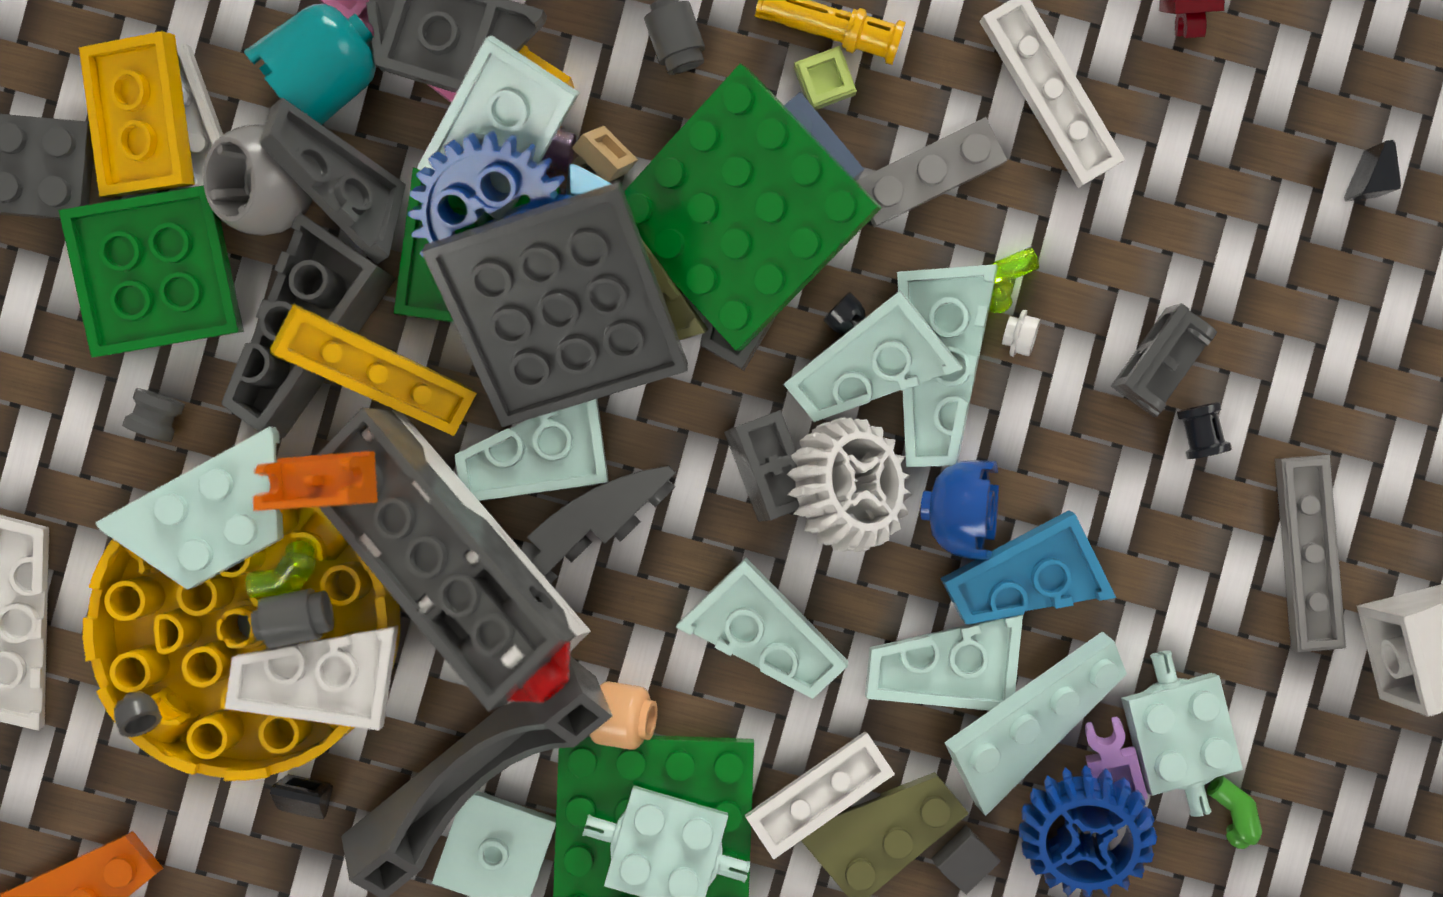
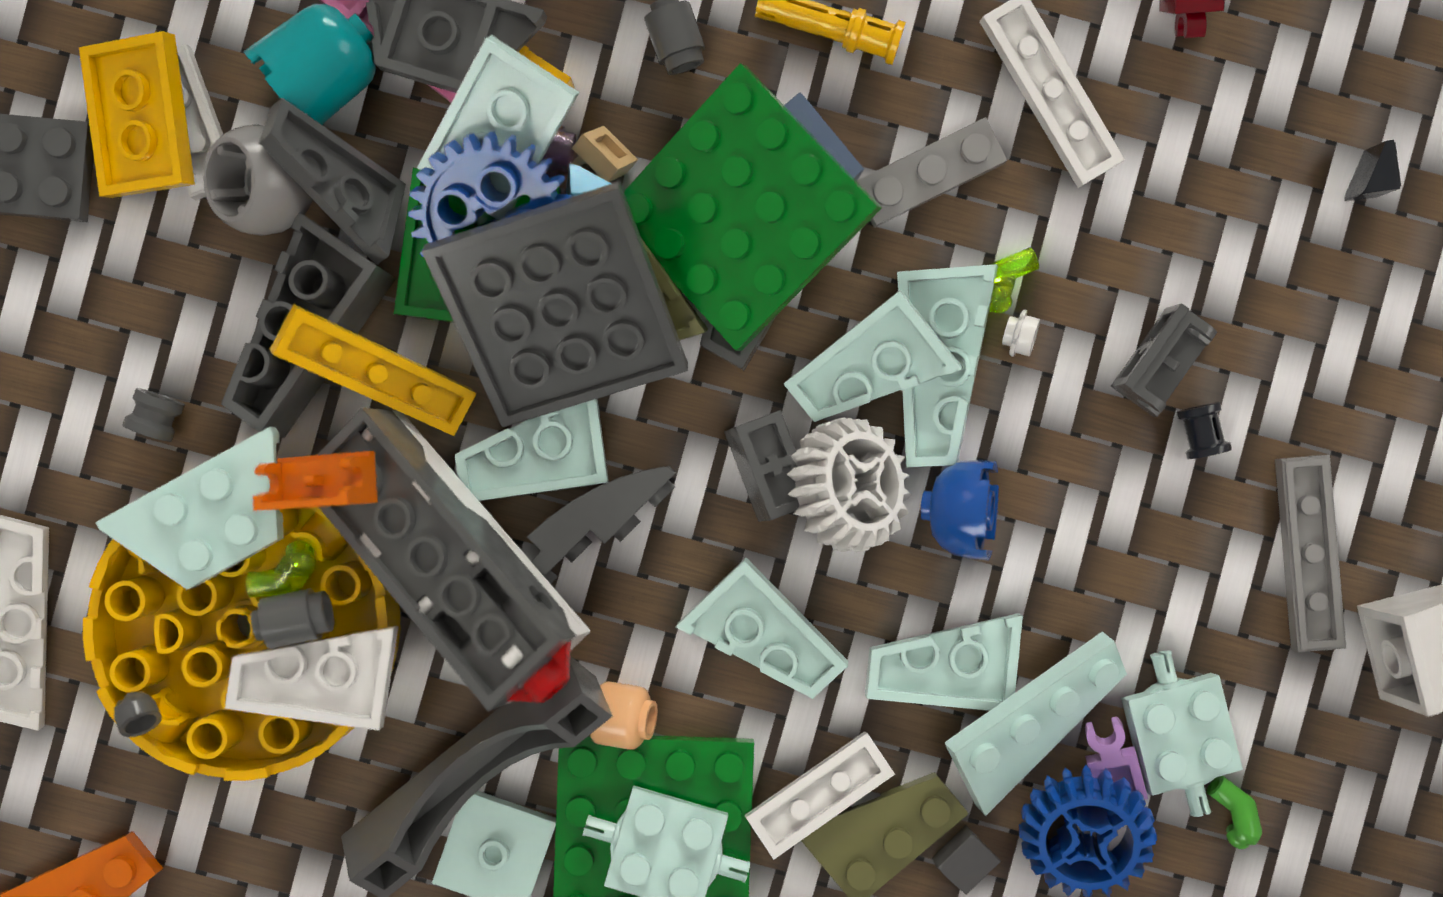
green plate [59,185,244,358] -> none
black slope [270,774,333,819] -> none
yellowish green tile [793,46,857,110] -> none
black hinge [823,292,866,335] -> none
dark azure wing [940,510,1116,625] -> none

